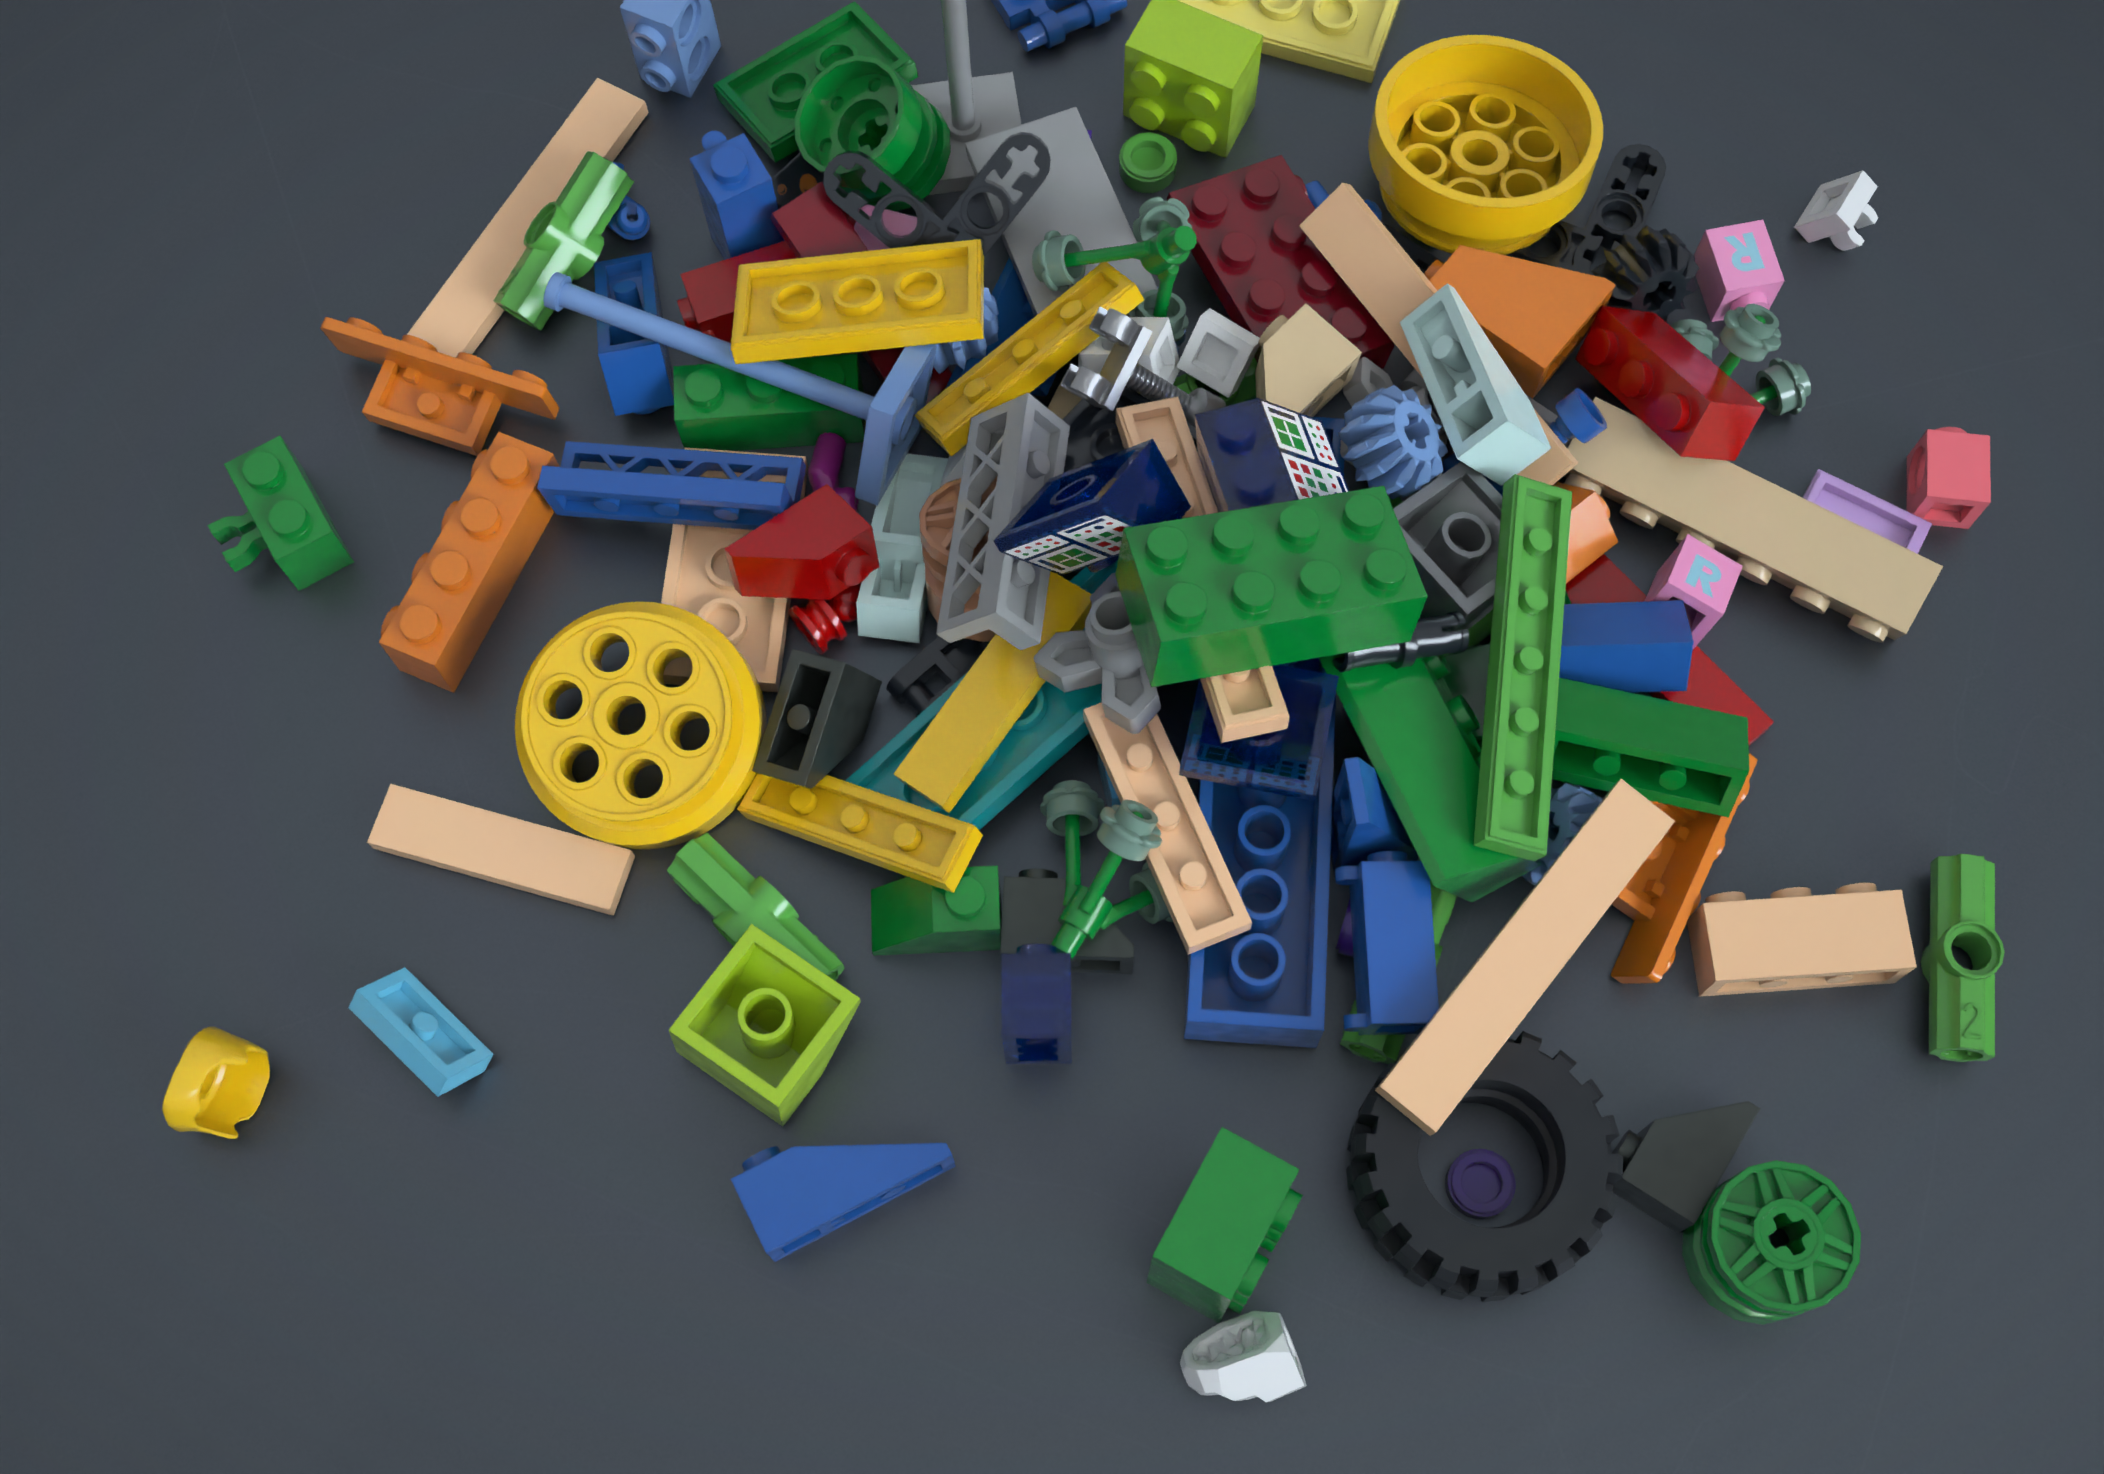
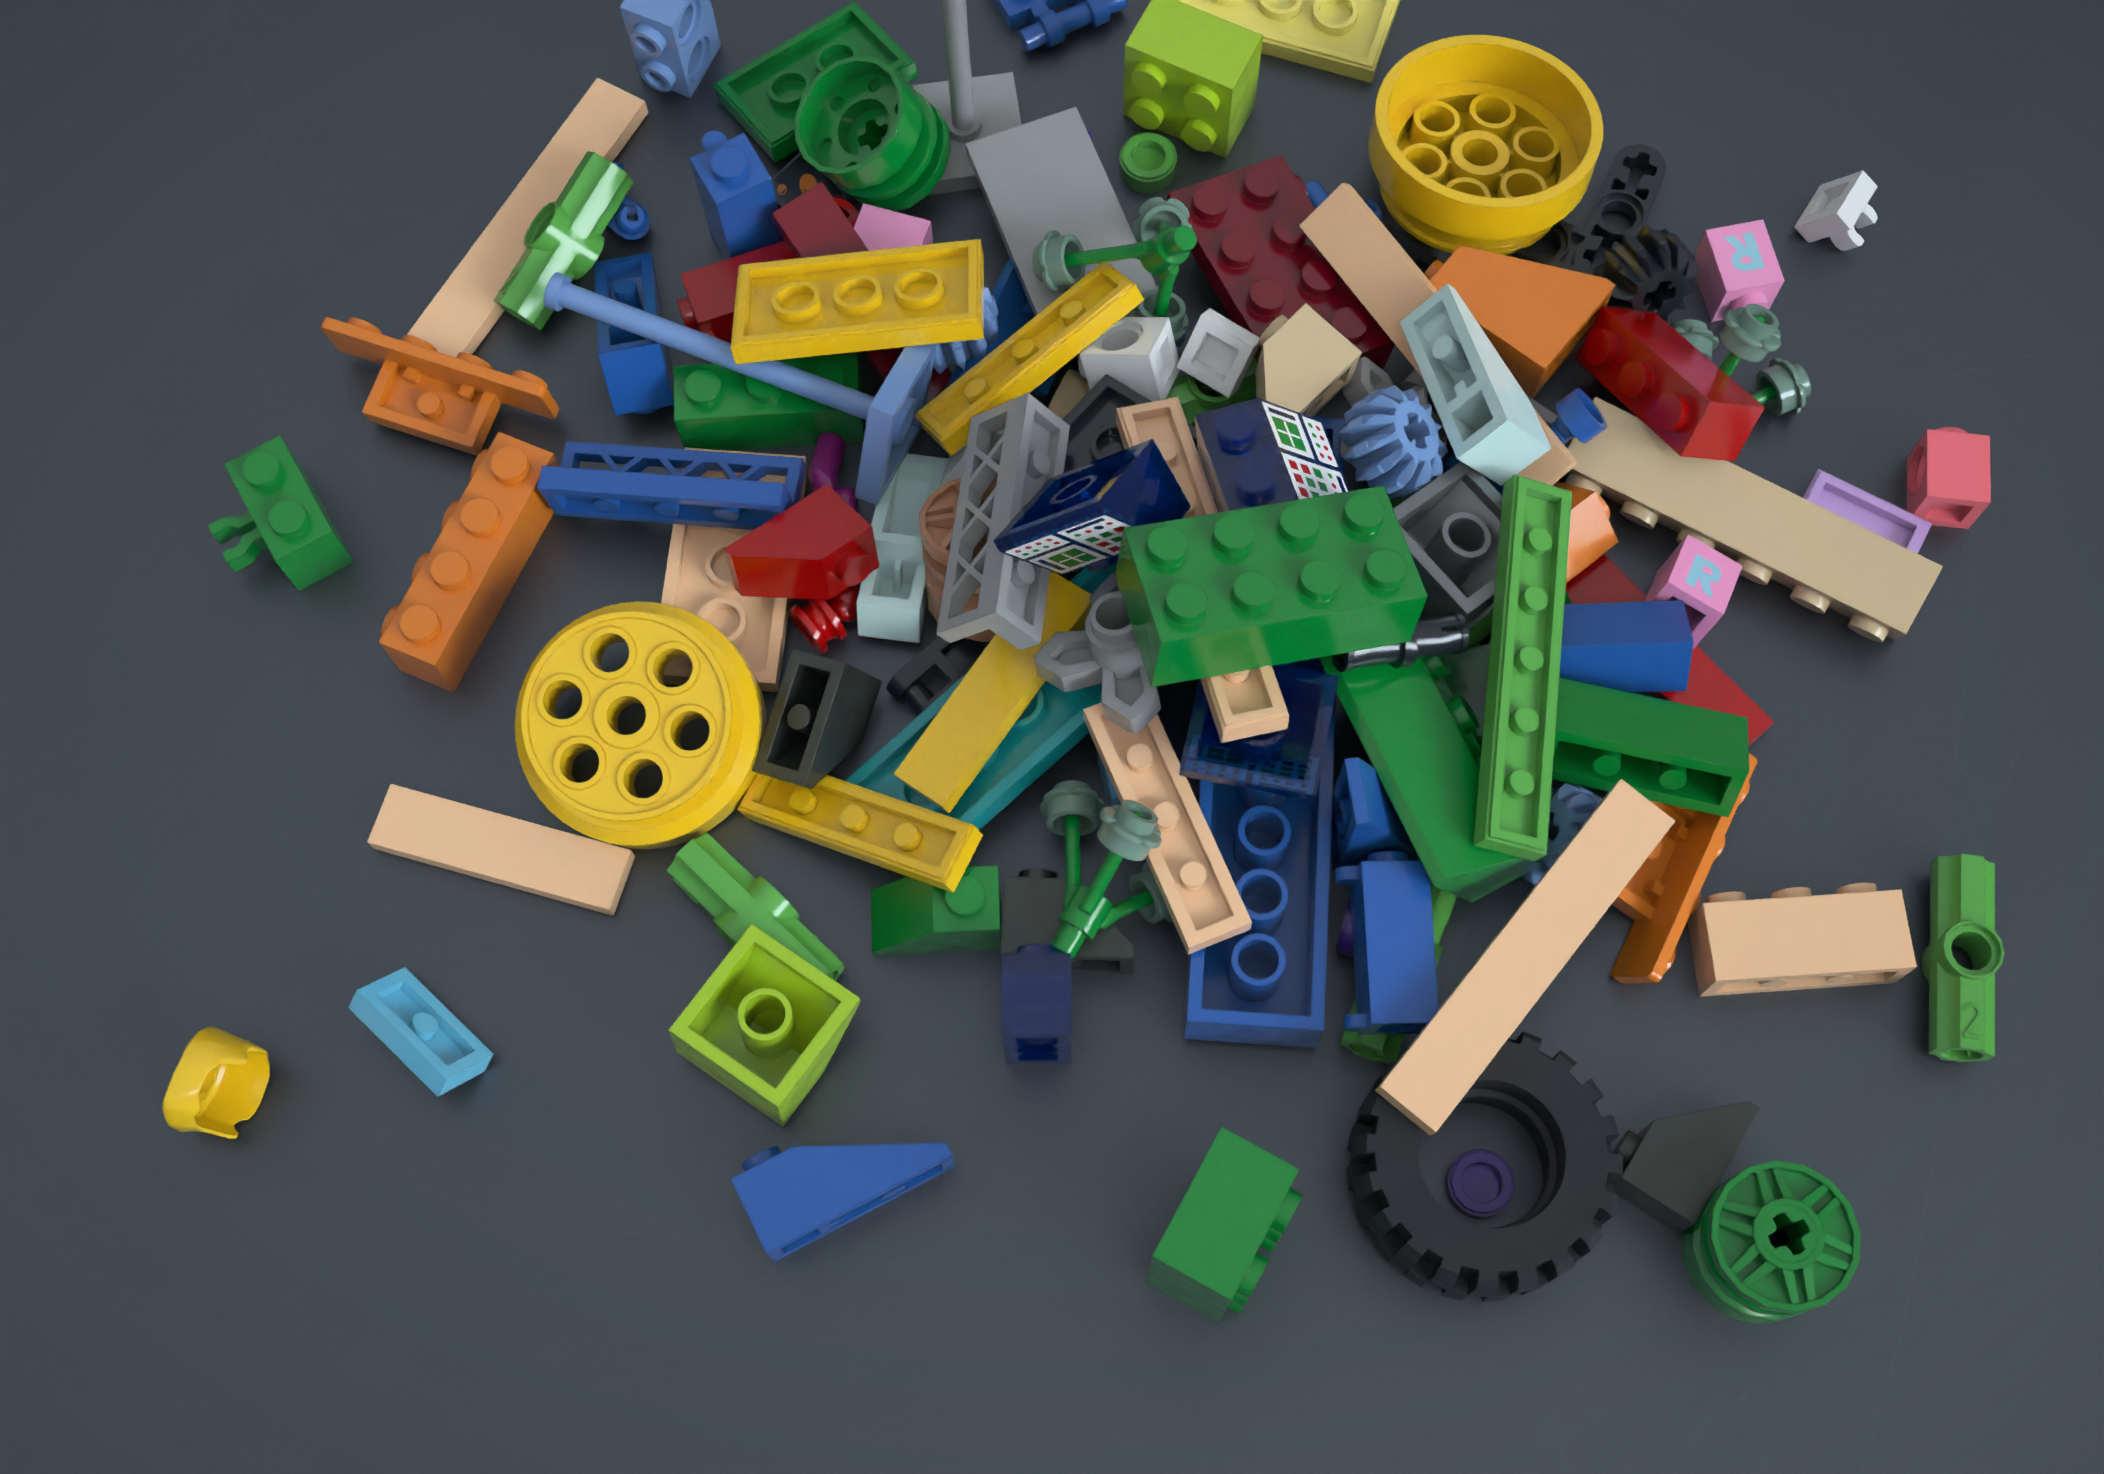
black beam [823,132,1051,256] -> none
flat silver bar [1061,306,1226,437] -> none
white rock [1180,1311,1307,1402] -> none

